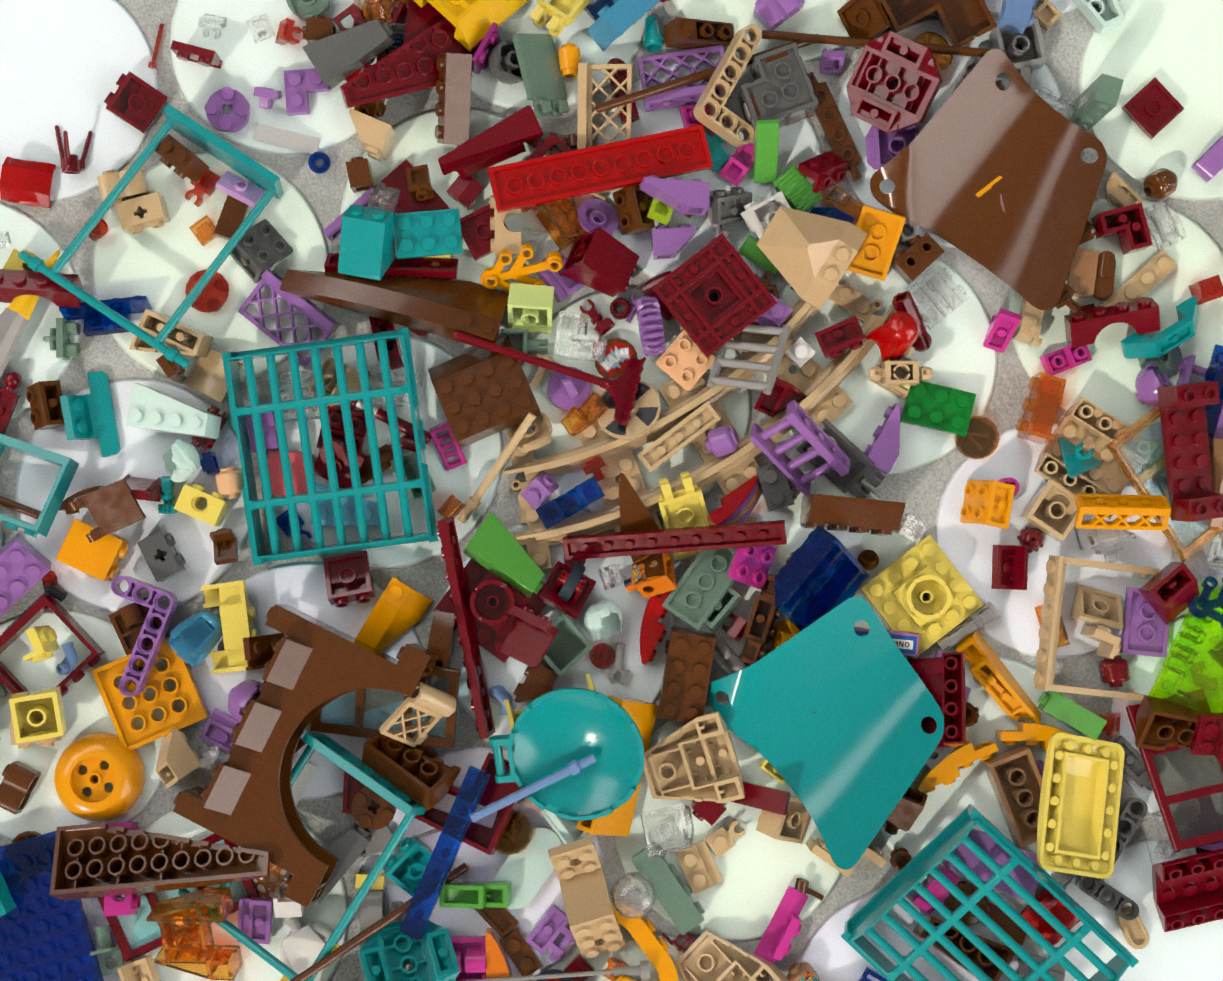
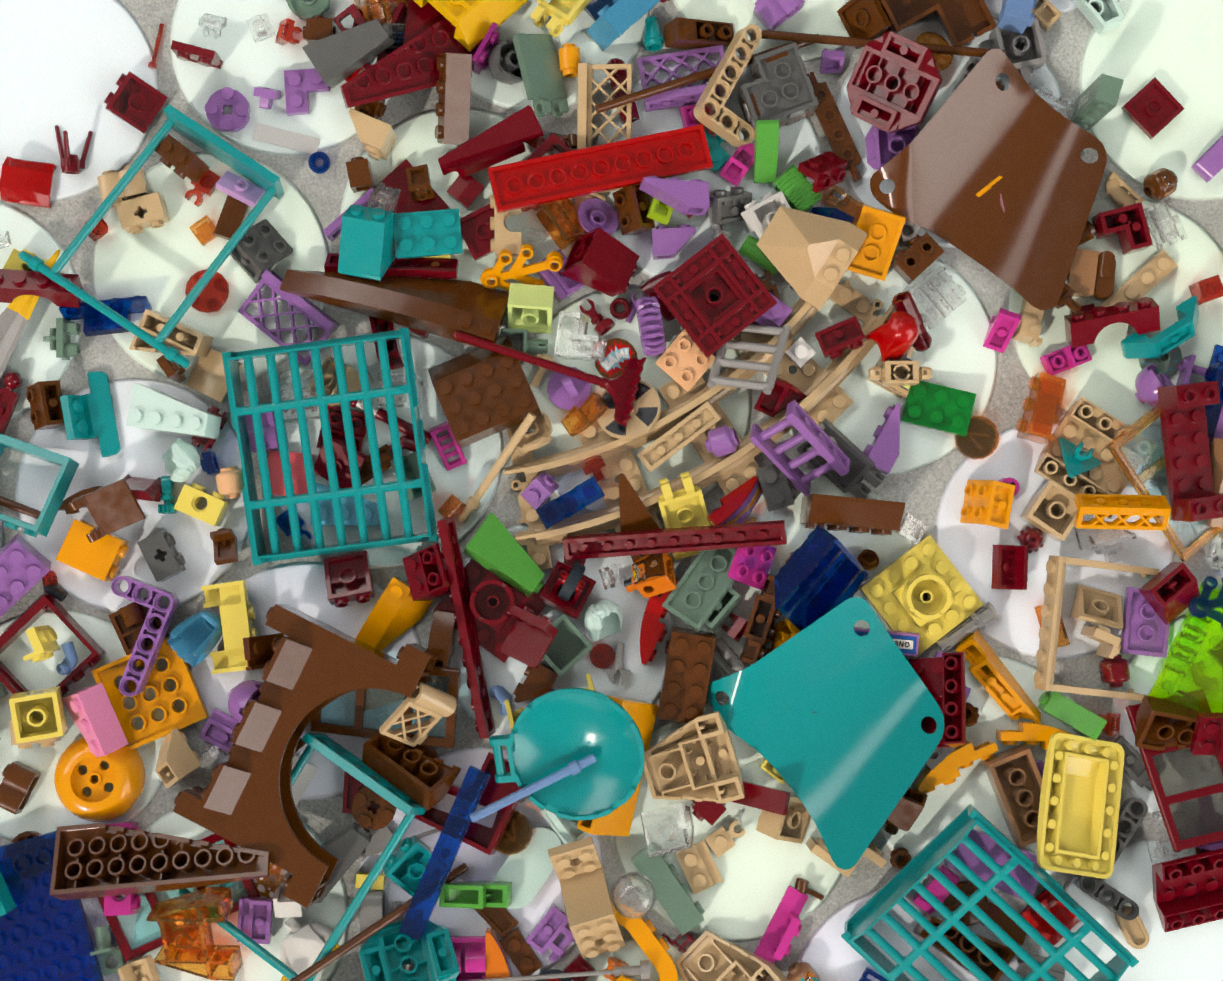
none -> bright pink wedge [62,682,128,757]
none -> dark red slope [402,543,449,601]

